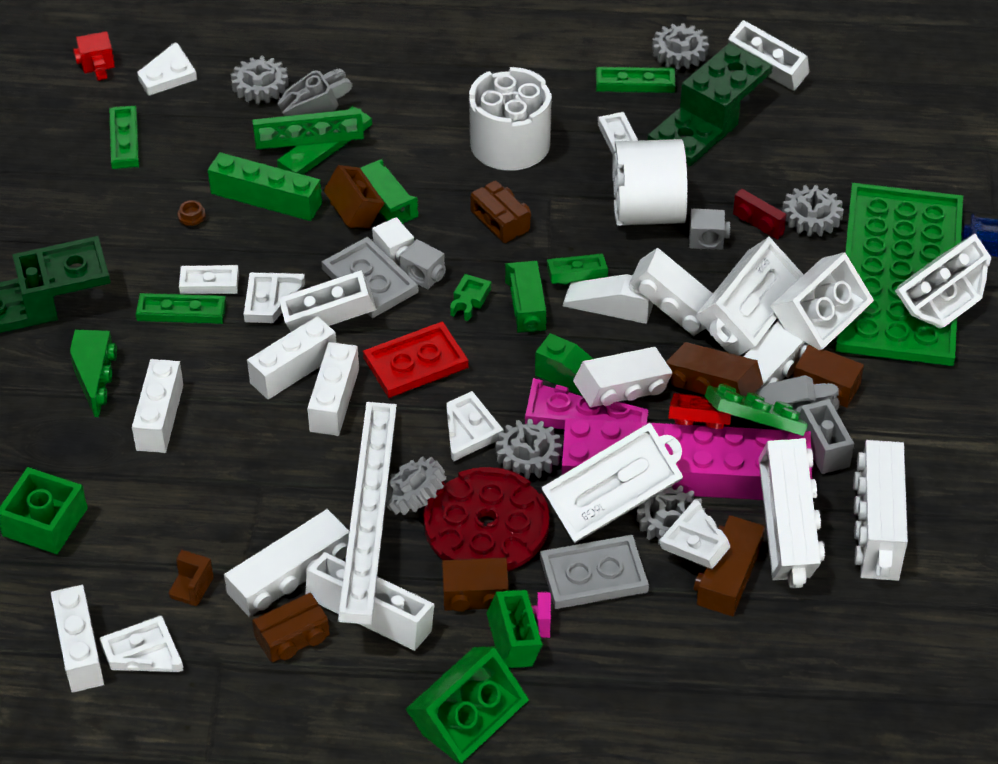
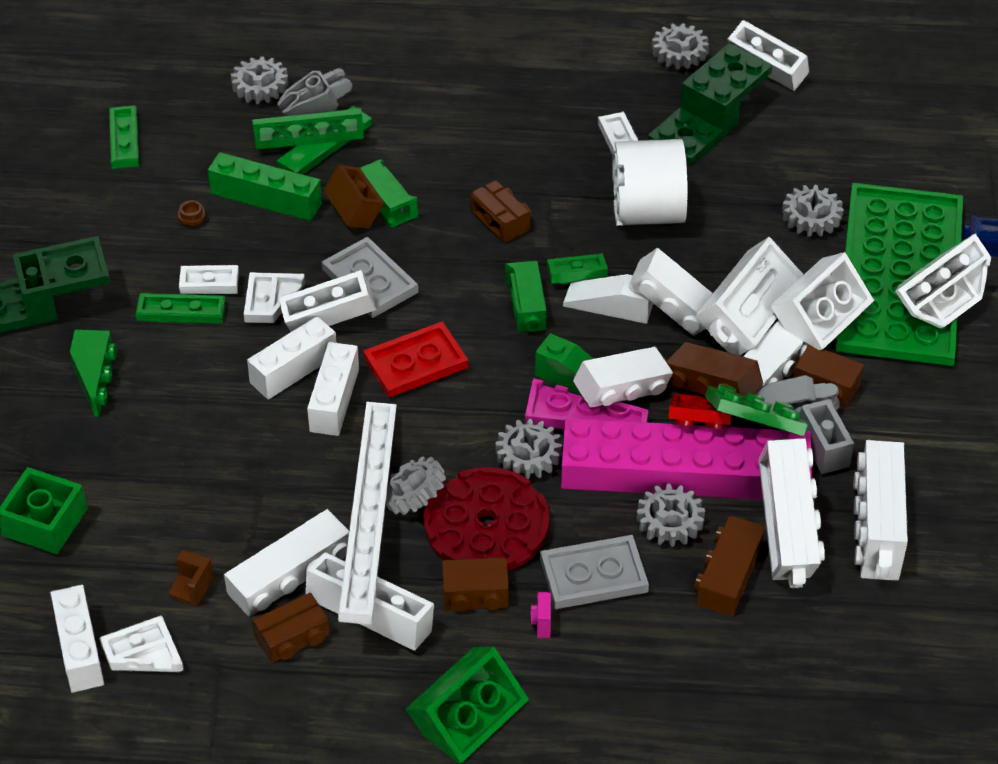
red brick [73,31,115,81] -> none
white brick [132,359,184,453] -> none
white wing [137,43,197,96] -> none
white brick [372,217,414,265] -> none
light grey brick [400,239,446,289] -> none
white wing [446,391,504,461] -> none
green plate [450,274,491,321] -> none
white brick [469,67,552,171] -> none
green brick [486,590,542,668] -> none
white piece [542,423,683,544] -> none
green tile [596,67,675,93] -> none
white wing [659,500,730,569] -> none
light grey brick [689,209,730,250] -> none
dark red plate [733,189,787,240] -> none

